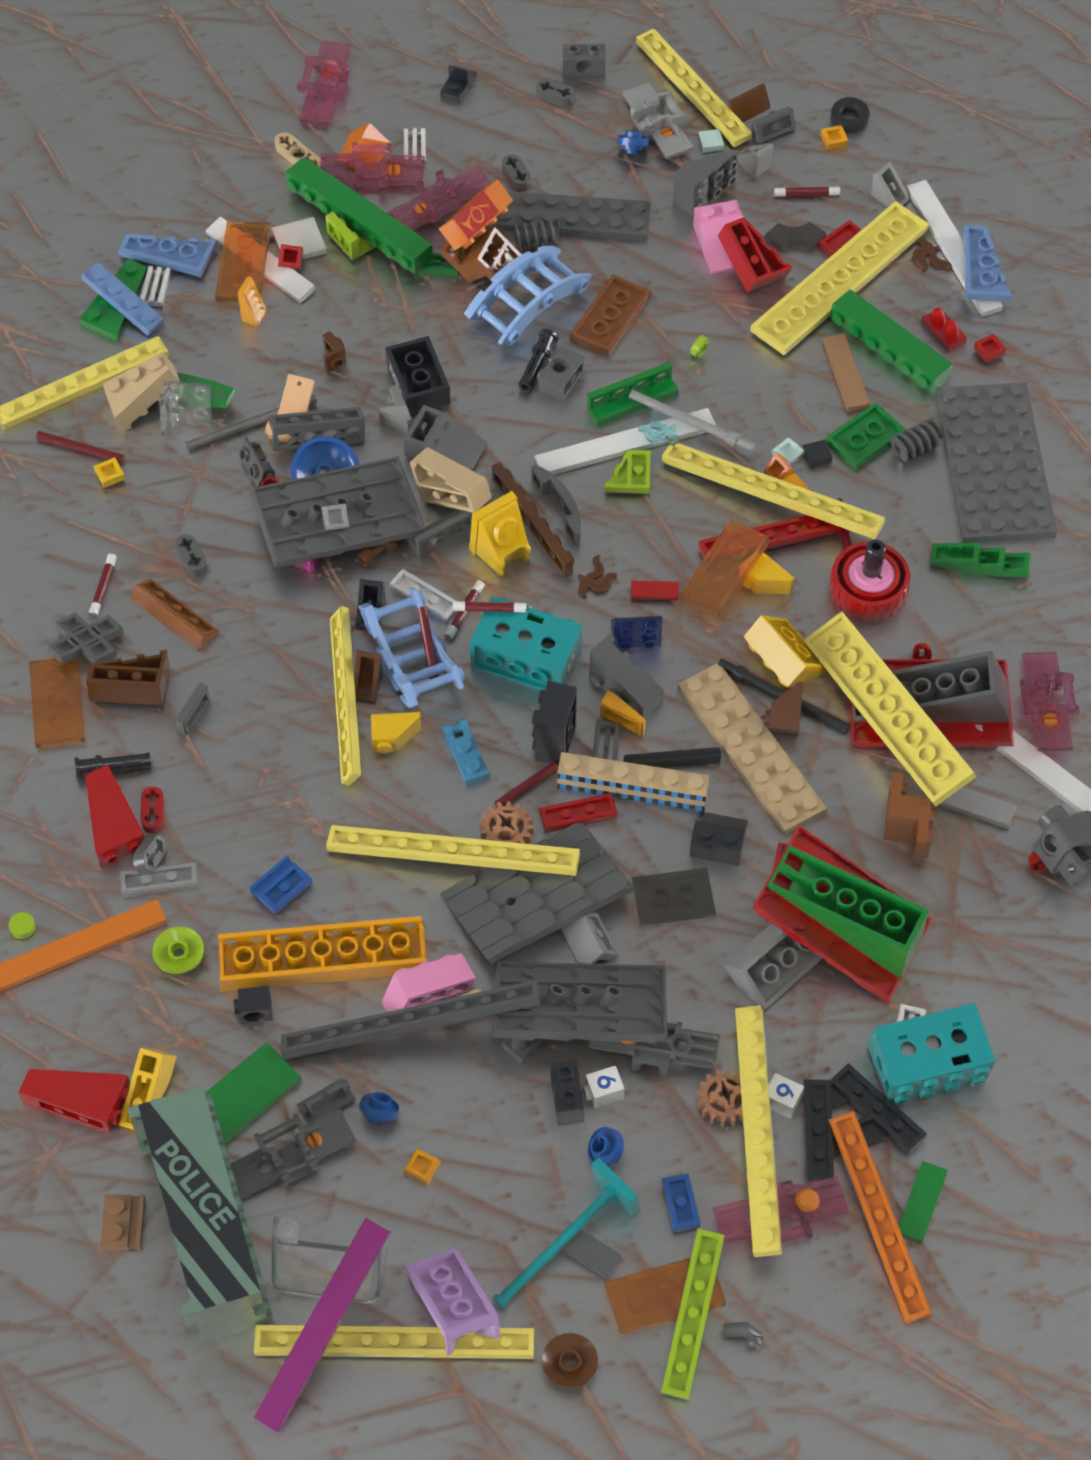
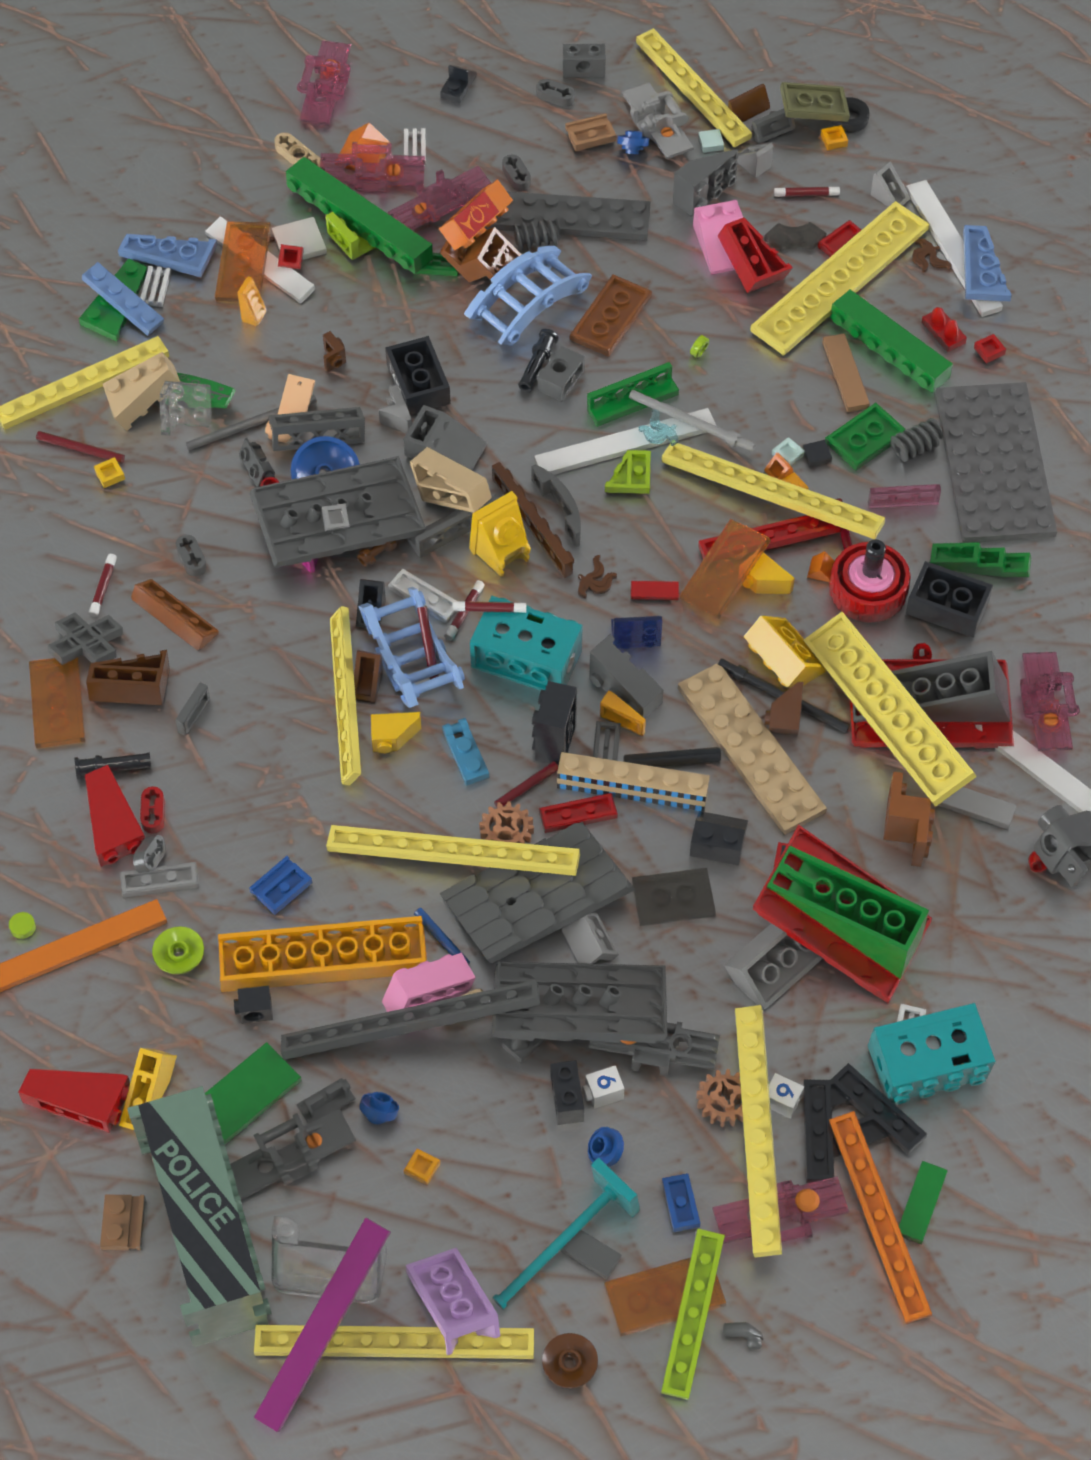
none -> blue bar [414,908,470,965]
none -> medium nougat plate [565,113,616,151]
none -> olive tile [780,82,850,122]
none -> orange slope [807,551,835,582]
none -> clear pink tile [868,484,941,508]
none -> black brick [905,561,993,638]

